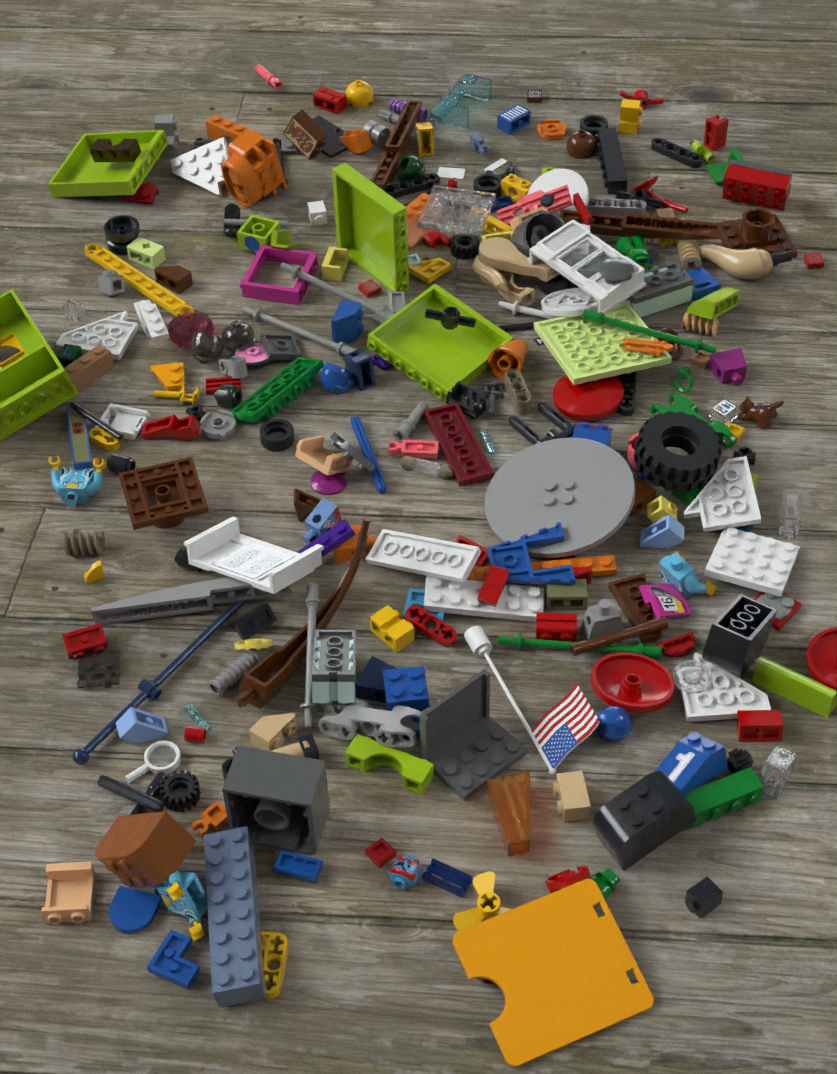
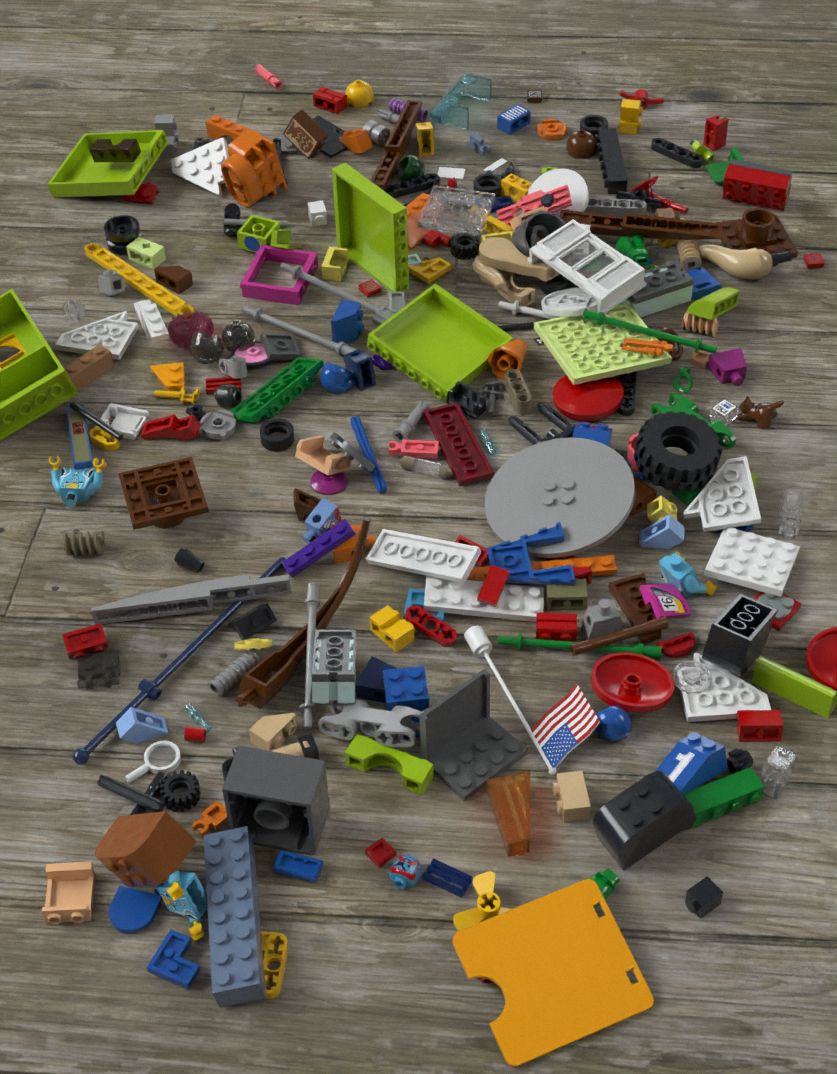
dark green brick [57,344,83,368] -> none
yellow tile [84,560,105,584] -> none
black brick [107,454,136,473] -> none
white piece [184,517,324,594] -> none
black axle [425,307,476,330] -> none
red plate [545,865,591,893] -> none
red tile [573,193,592,227] -> none
dark grey dish [599,257,633,284] -> none
yellow tile [727,422,745,443] -> none
black gear [733,447,756,468] -> none

